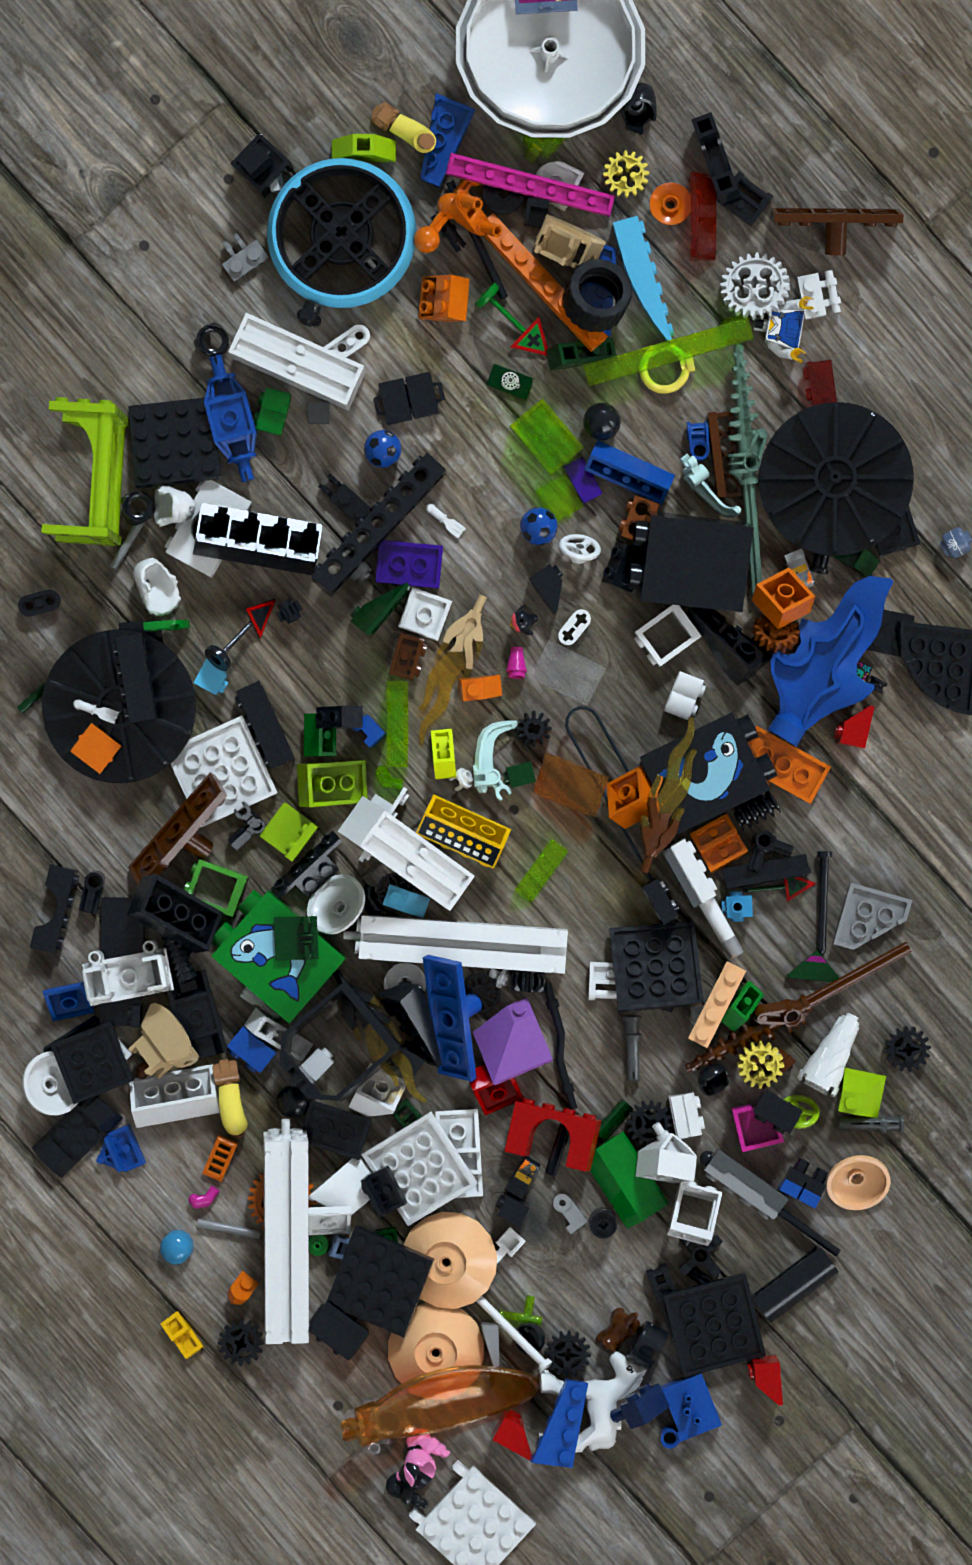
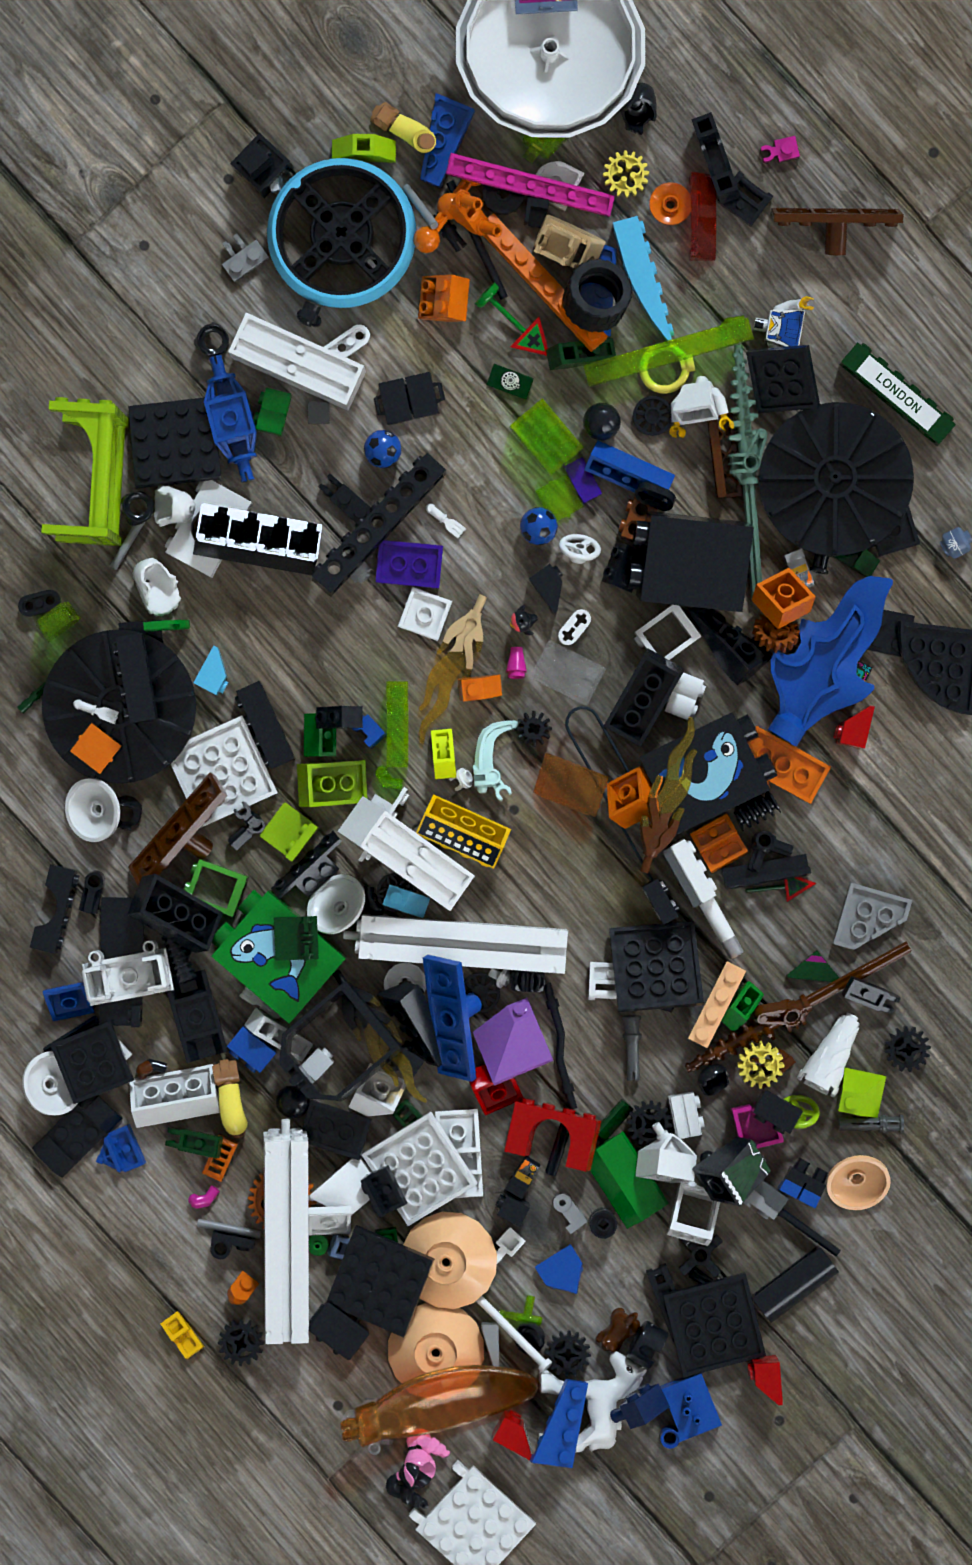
tan piece [128,1003,199,1079] -> none
dark azure hair [160,1230,194,1265] -> none
black piece [204,599,276,671] -> none
black gear [276,598,303,624] -> none
dark green slope [350,583,411,638] -> none
reddish brown bracket [388,633,428,681] -> none
dark green brick [503,761,536,788] -> none
clear neon green slope [514,838,568,902] -> none
light aqua piece [681,454,741,518] -> none
blue piece [686,420,710,463] -> none
white gear [720,253,790,320] -> none
dark azure brick [721,891,753,922] -> none
white plate [797,270,841,320] -> none
clear red bracket [802,360,837,406] -> none
black bar [817,851,832,954] -> none
black bush [867,675,887,694] -> none
none -> clear neon green torso [36,602,81,643]
none -> white dish [65,778,120,842]
none -> black piece [117,796,142,831]
none -> dark green hinge [165,1127,223,1159]
none -> black plate [210,1230,256,1259]
none -> light grey bar [402,184,439,229]
none -> blue slope [535,1244,583,1294]
none -> black brick [604,648,685,747]
none -> black wheel [633,396,672,436]
none -> black beam [635,481,676,511]
none -> white torso [669,376,734,438]
none -> black slope [692,1137,771,1206]
none -> black plate [746,345,820,413]
none -> dark pink plate [760,136,800,163]
none -> brick [839,342,956,446]
none -> hinge [842,976,901,1014]

